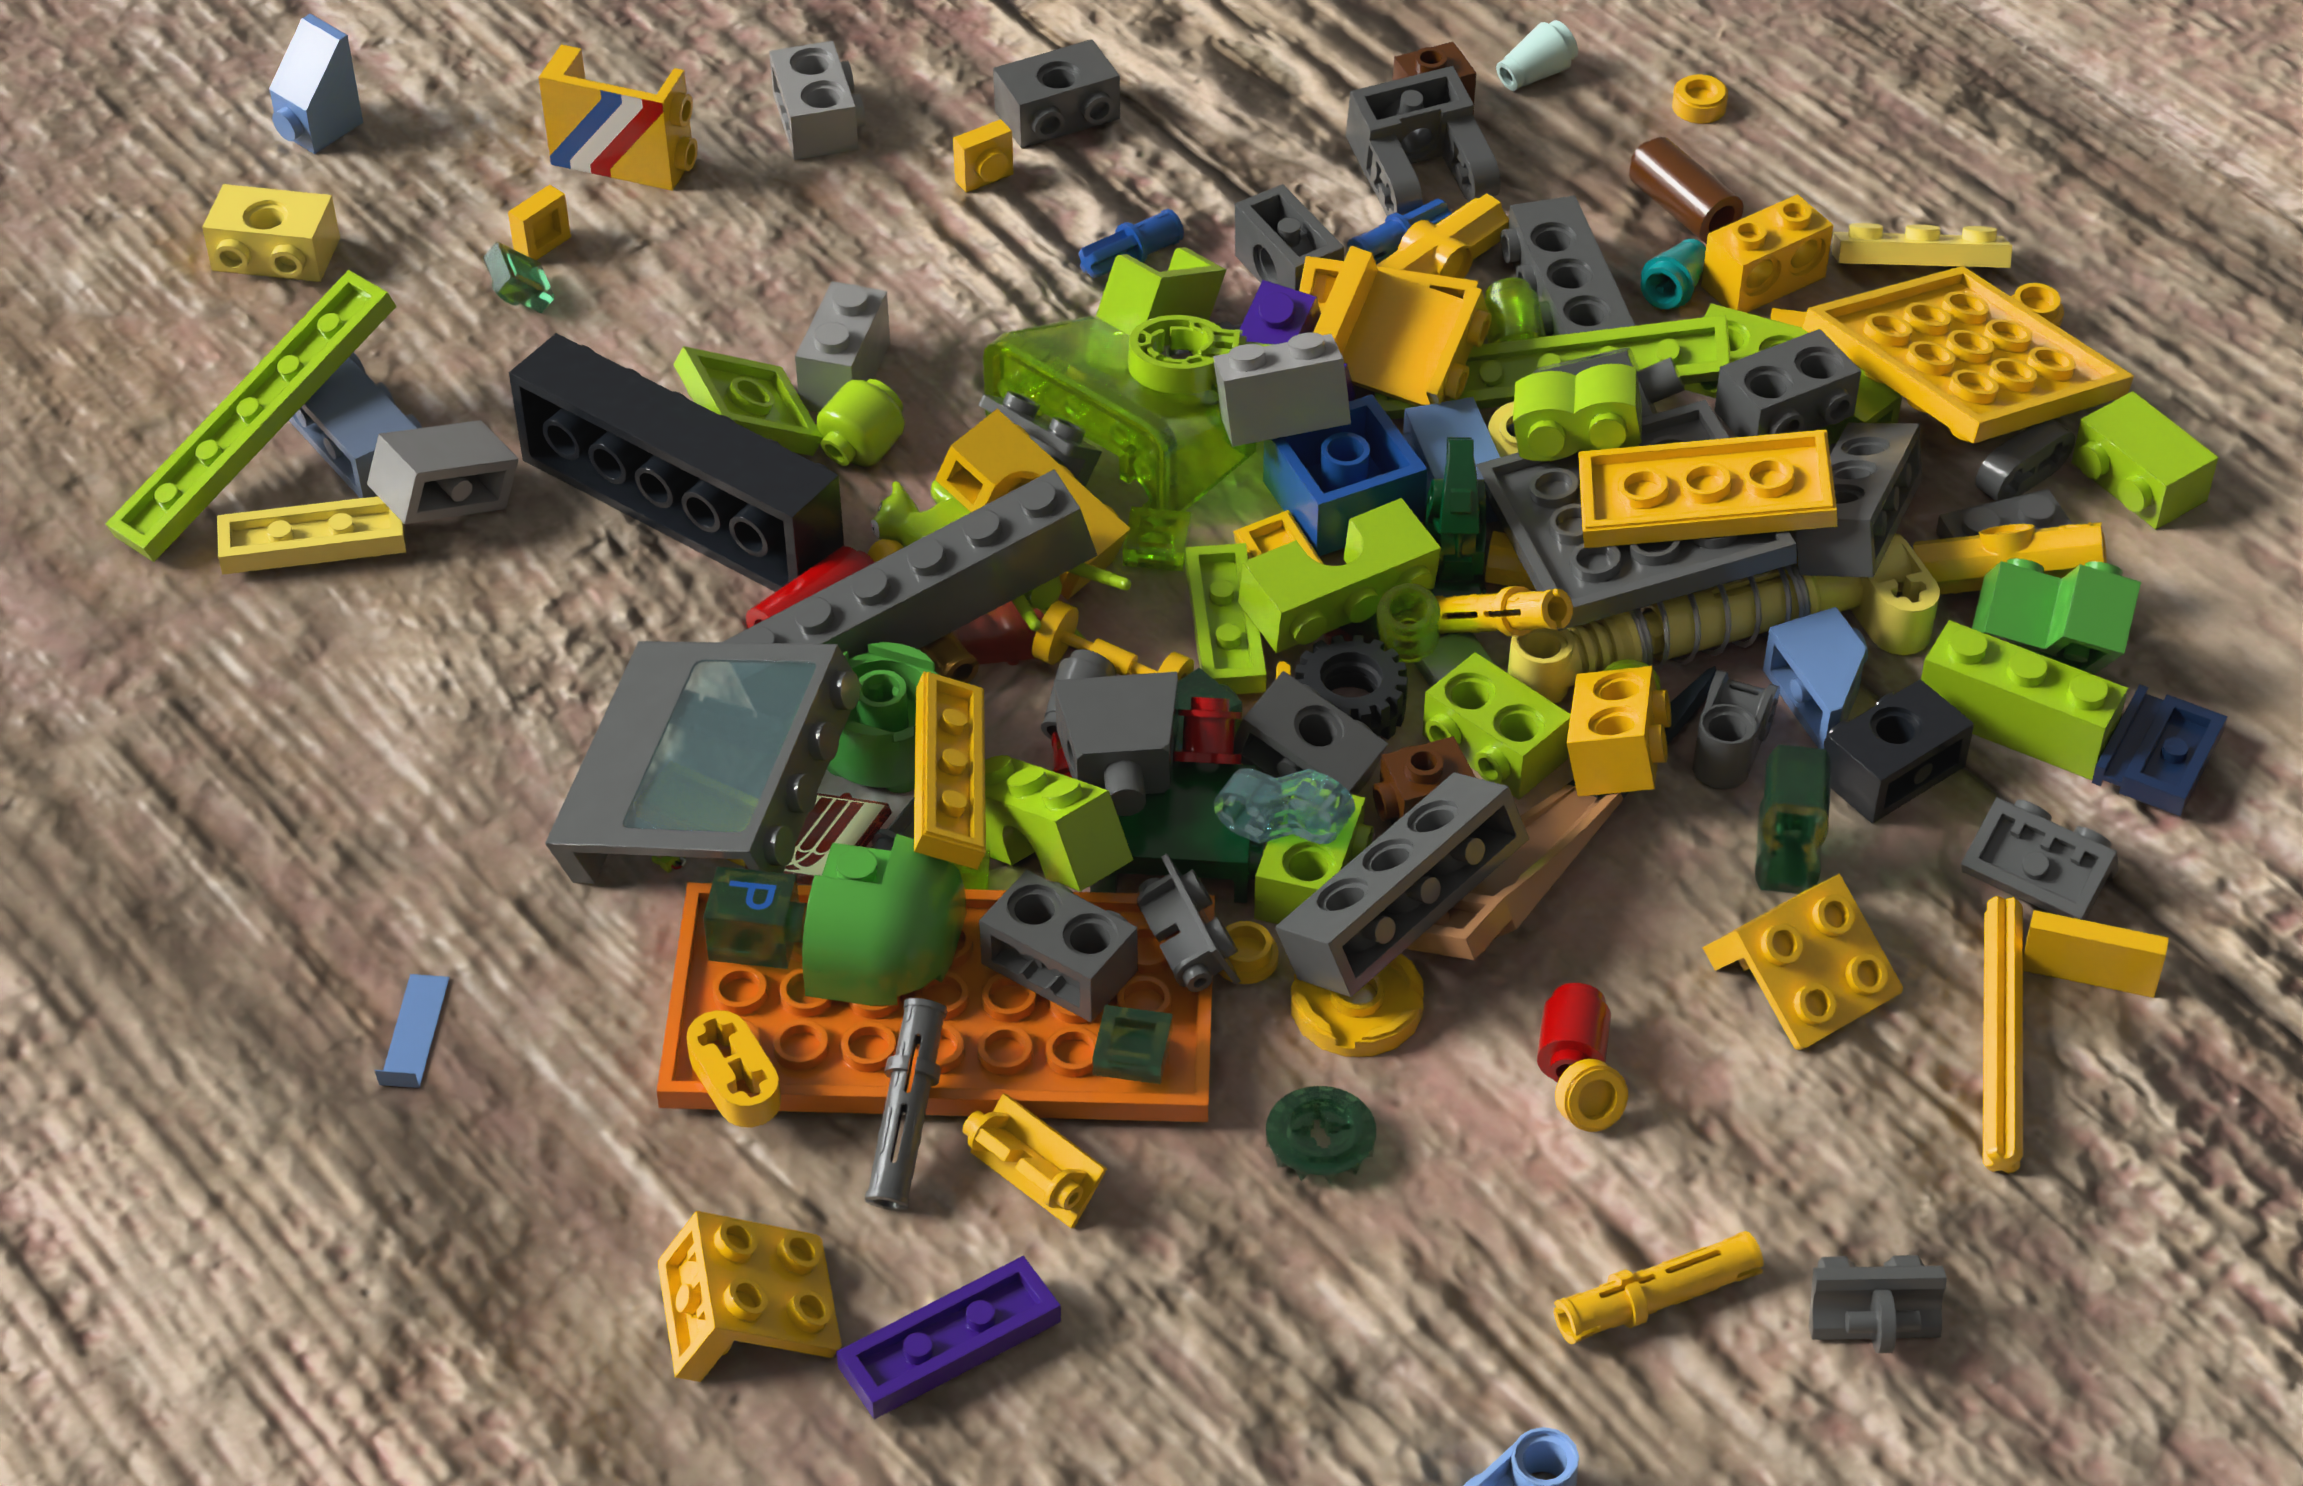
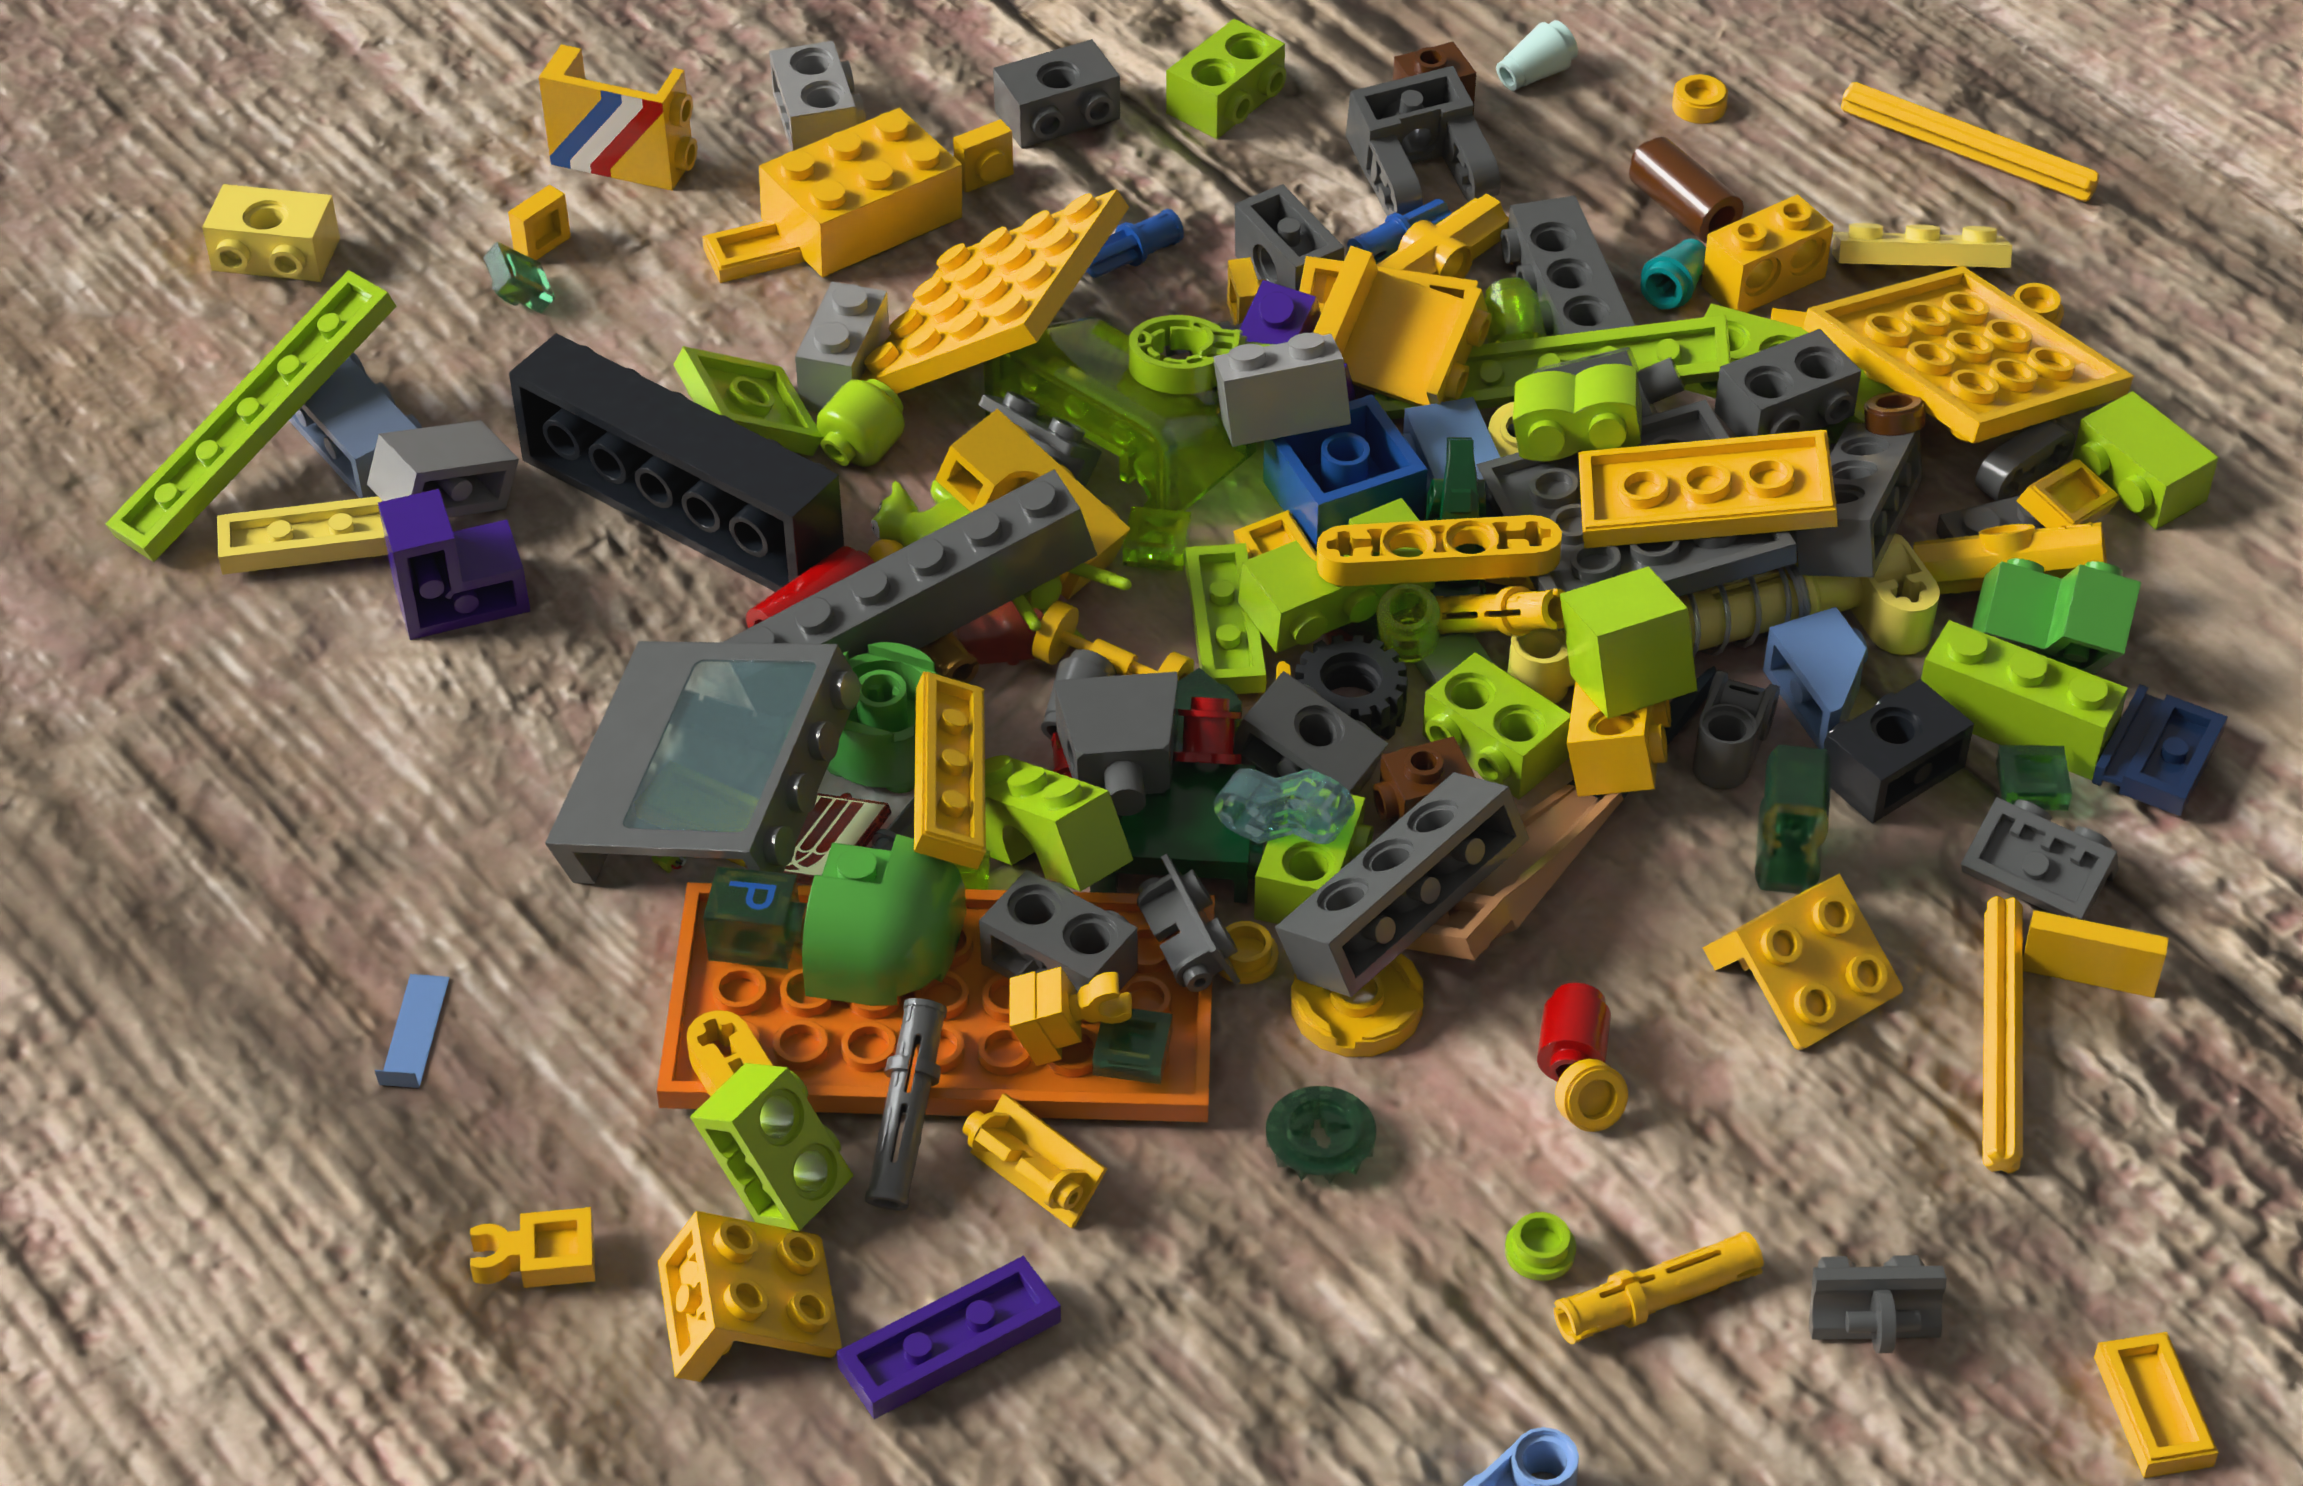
medium blue slope [269,14,363,154] -> none
lime panel [1095,247,1226,336] -> none
none -> dark purple brick [378,489,531,640]
none -> yellow plate [470,1207,595,1288]
none -> lime brick [690,1063,854,1231]
none -> yellow tile [702,219,806,283]
none -> yellow brick [759,107,962,278]
none -> yellow plate [860,189,1130,394]
none -> yellow piece [1010,967,1132,1066]
none -> lime brick [1166,18,1287,139]
none -> yellow plate [1227,257,1266,325]
none -> yellow beam [1317,515,1562,586]
none -> lime plate [1505,1212,1576,1281]
none -> lime head [1560,566,1697,719]
none -> yellow axle [1841,82,2099,202]
none -> reddish brown tile [1864,392,1926,436]
none -> clear green plate [1996,745,2072,811]
none -> yellow tile [2016,459,2121,528]
none -> yellow tile [2094,1332,2219,1478]

